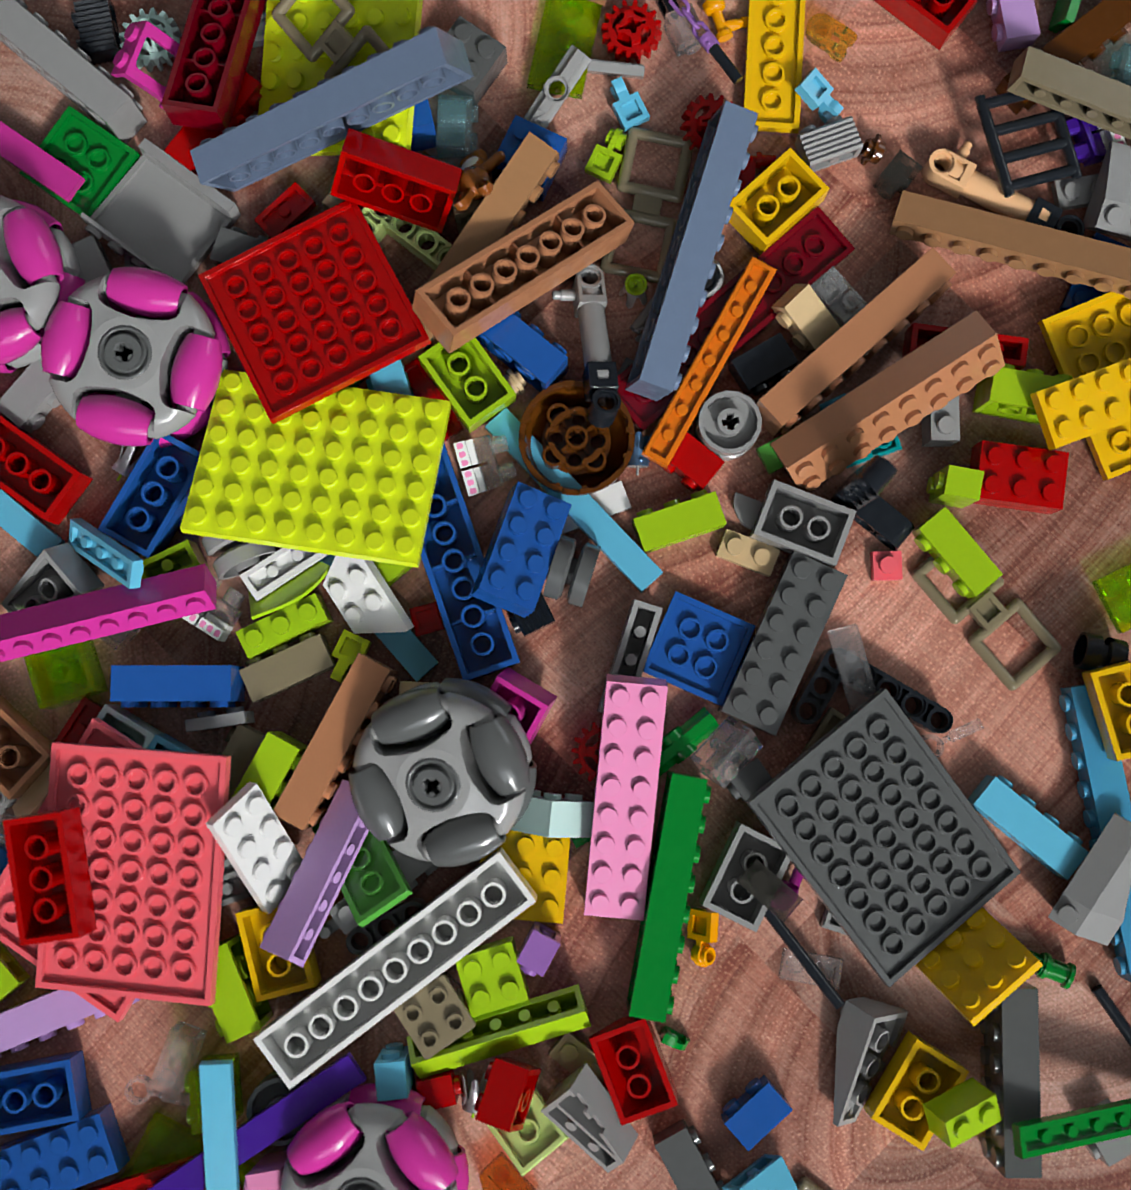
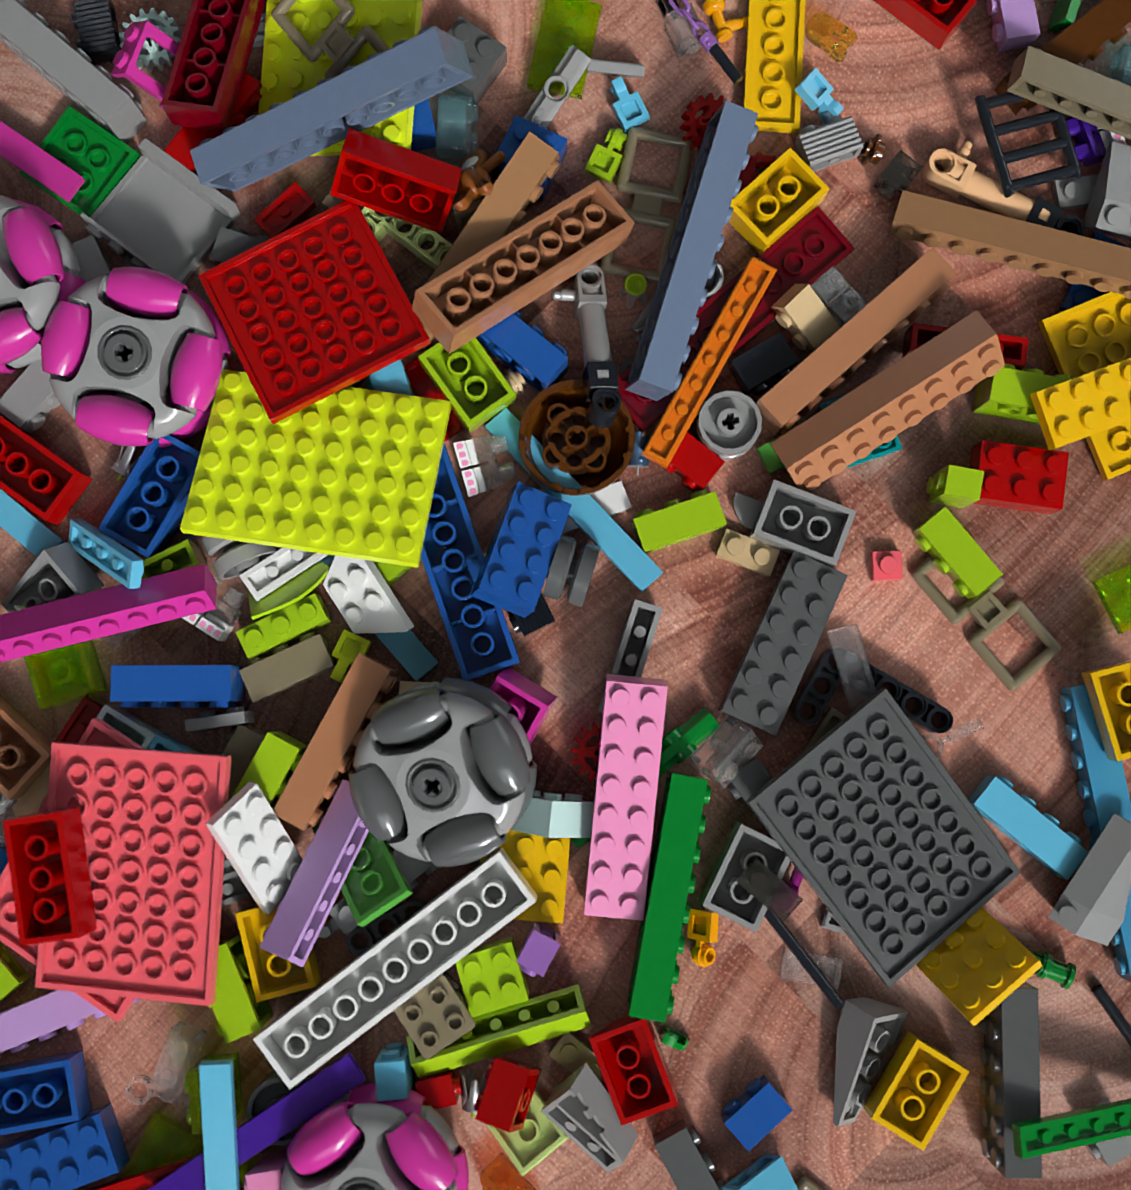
red tile [409,601,445,637] -> none
red gear [601,0,662,64] -> none
blue plate [643,591,756,706] -> none
black beam [831,455,915,551] -> none
light grey brick [921,396,960,447] -> none
lime brick [923,1077,1002,1149] -> none
black wheel [1073,632,1129,671] -> none

